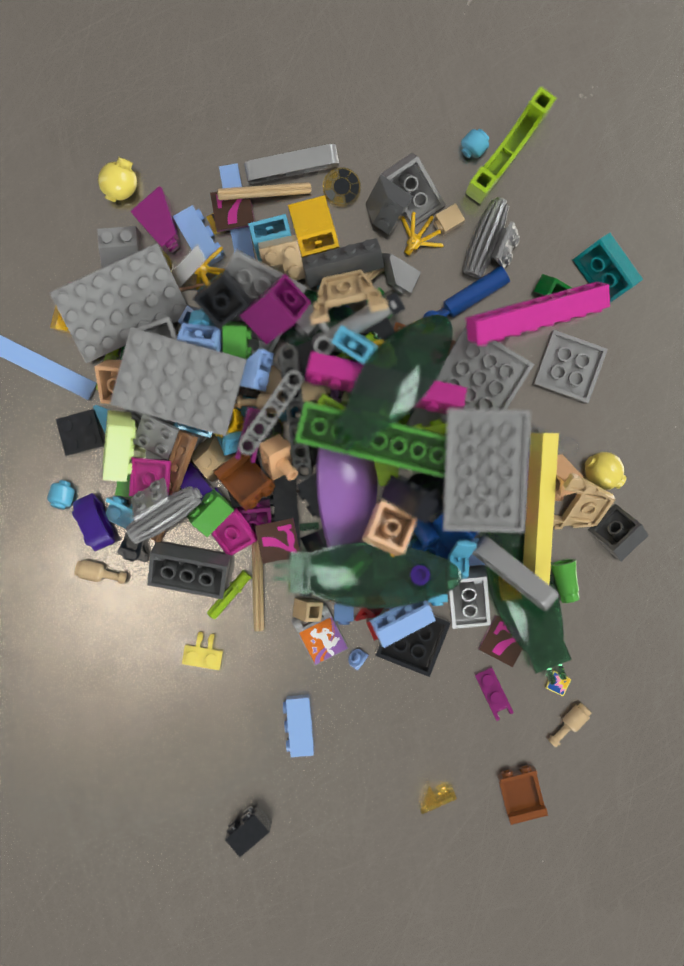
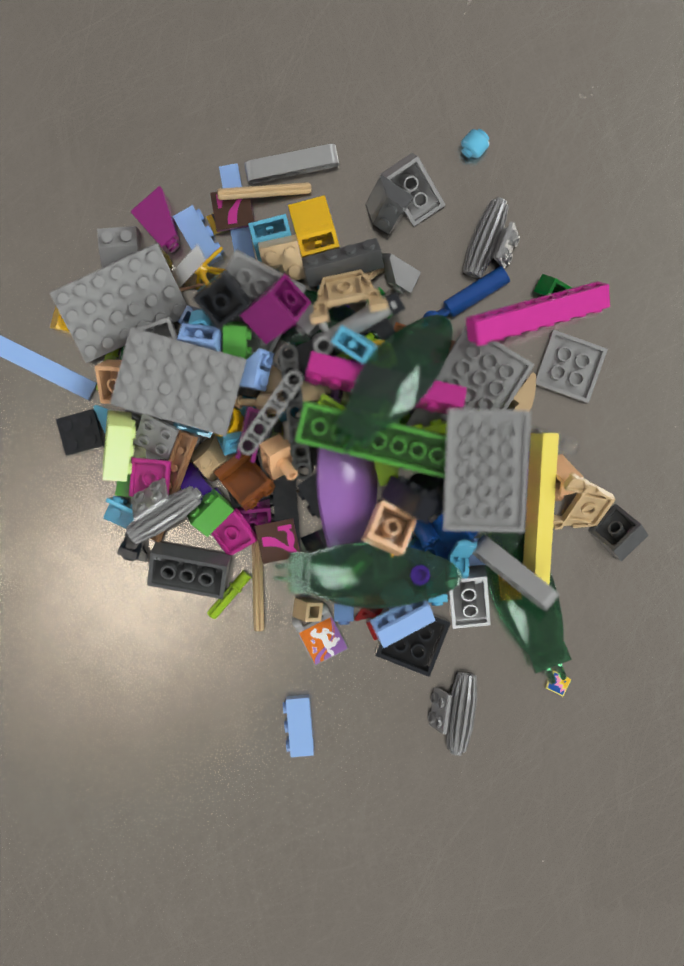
medium azure head [47,480,75,510] -> none
dark purple brick [72,493,115,551] -> none
tan piece [74,560,127,584] -> none
light yellow brick [98,157,137,202] -> none
light yellow hinge [182,632,223,670] -> none
black brick [225,804,272,858] -> none
clear green tile [299,522,320,531] -> none
tile [323,167,361,207] -> none
light blue plate [348,649,369,670] -> none
yellow plant [401,212,444,255] -> none
clear yellow slope [419,781,457,814] -> none
tan brick [434,203,465,235] -> none
lime arch [465,87,557,205] -> none
magenta hinge [474,666,514,721] -> none
reddish brown tile [478,615,530,667] -> none
dark orange panel [497,765,548,825] -> none
tan piece [548,702,592,747] -> none
bright green plant [551,559,580,603] -> none
teal slope [572,233,643,303] -> none
light yellow brick [585,452,627,490] -> none
none -> light grey plate [428,672,477,756]
none -> tan slope [508,372,536,410]

